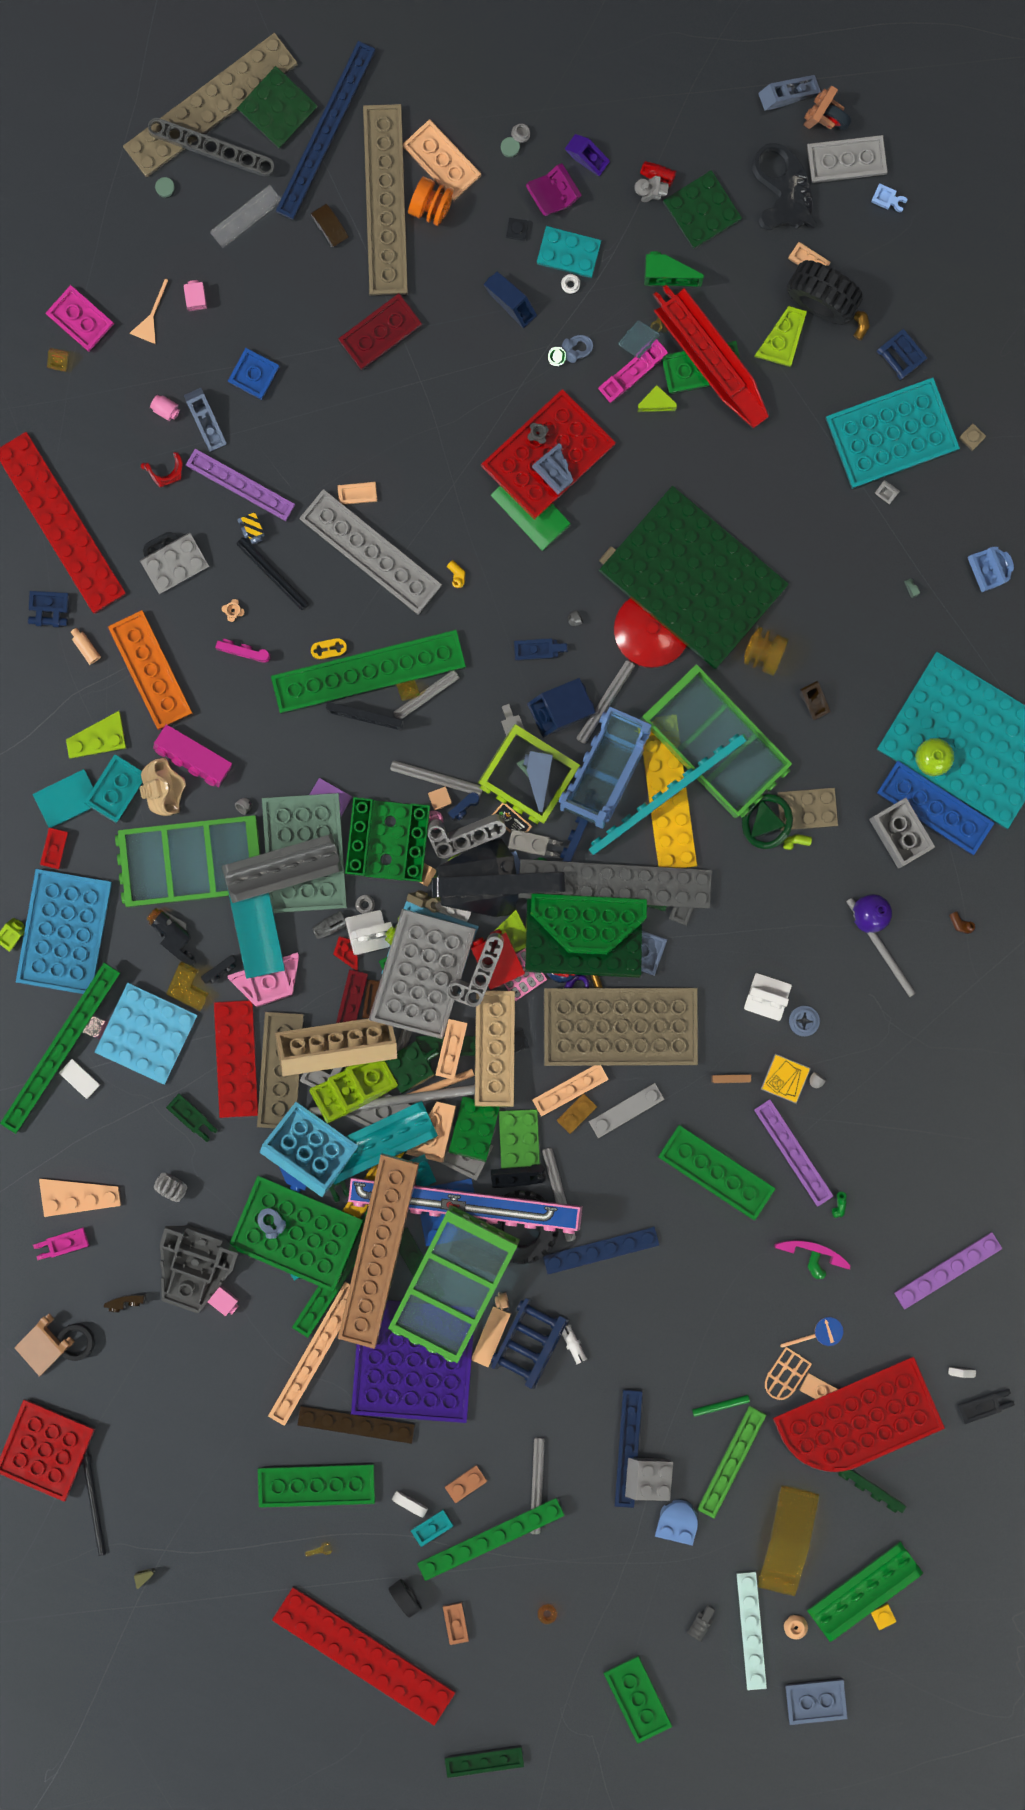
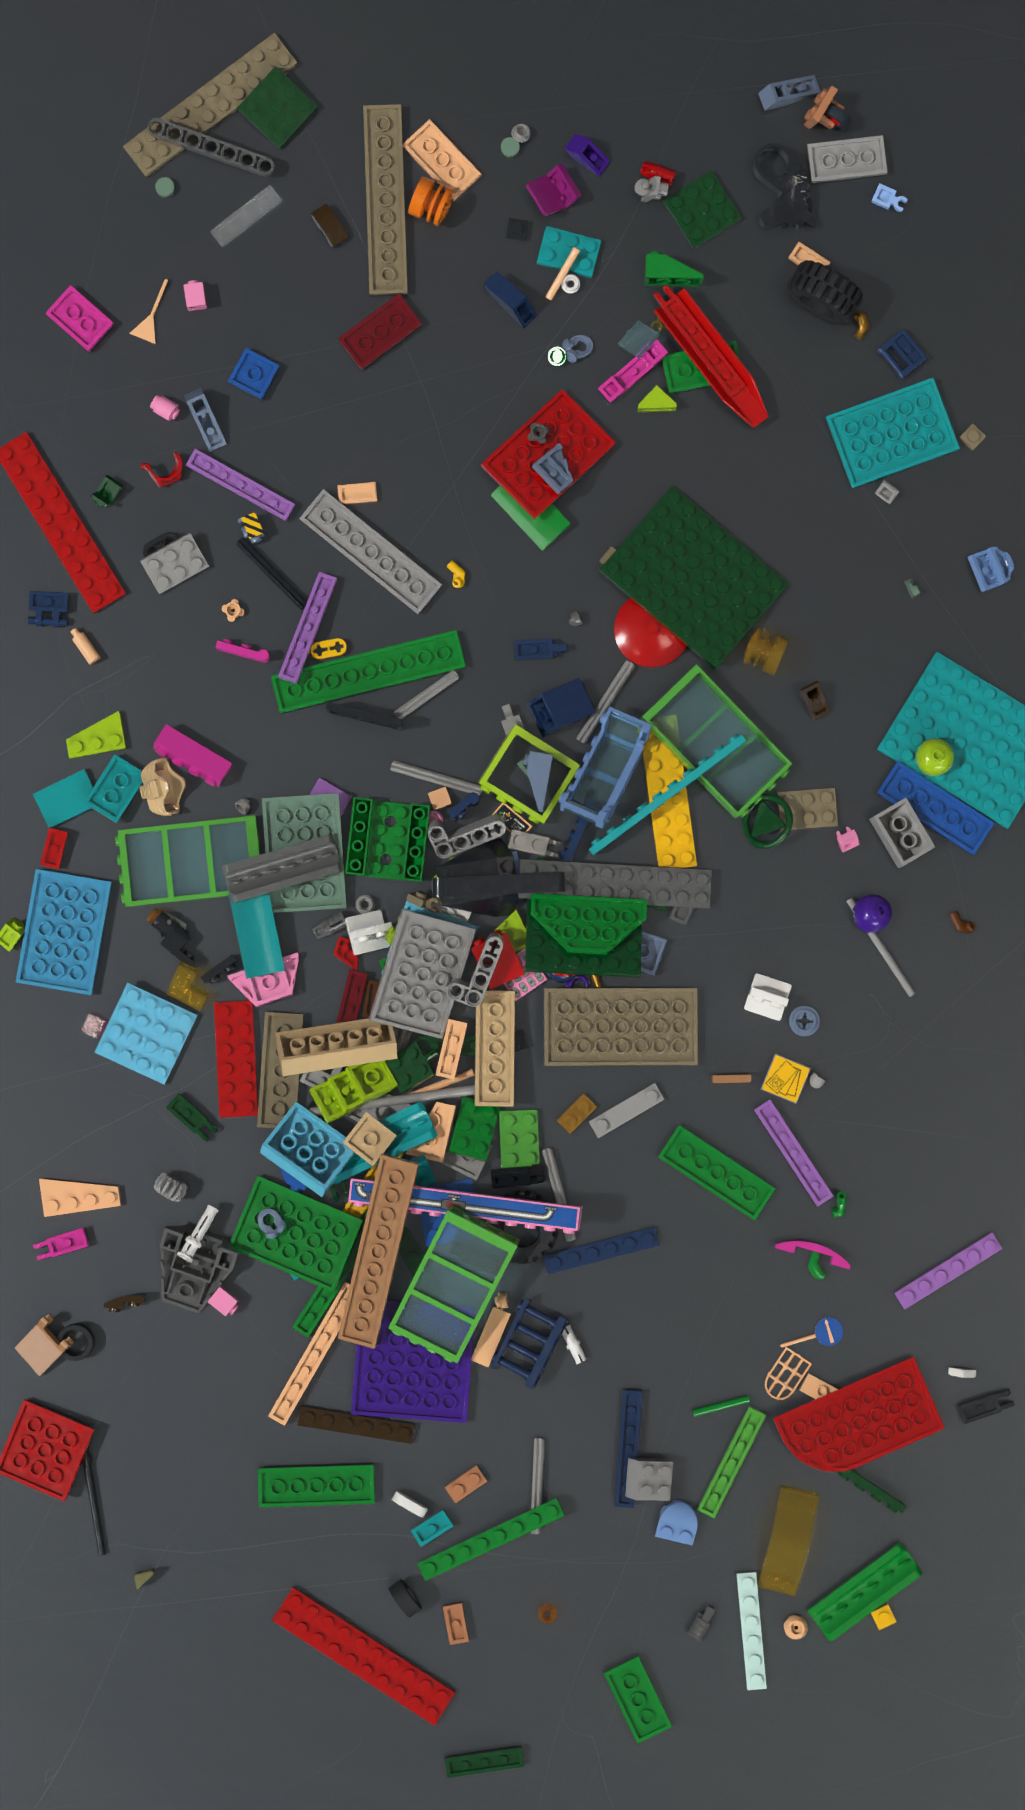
green plate [0,962,121,1134] -> none
clear yellow plate [47,348,69,372] -> none
white tile [59,1059,100,1099] -> none
orange plate [108,610,193,730] -> none
dark blue plate [276,41,375,220] -> none
clear yellow hand [305,1542,332,1557] -> none
clear yellow plate [397,680,420,701] -> none
light nougat plate [420,863,436,887] -> none
light nougat plate [532,1065,609,1117] -> none
lime wing [754,306,807,367] -> none
lime arm [783,834,812,850] -> none
sand blue plate [785,1679,848,1725] -> none
none -> dark green bracket [91,475,123,508]
none -> white pin [177,1205,218,1263]
none -> medium lavender plate [278,572,337,684]
none -> tan plate [342,1112,397,1167]
none -> light nougat bar [545,247,580,300]
none -> bright pink tile [836,827,860,853]

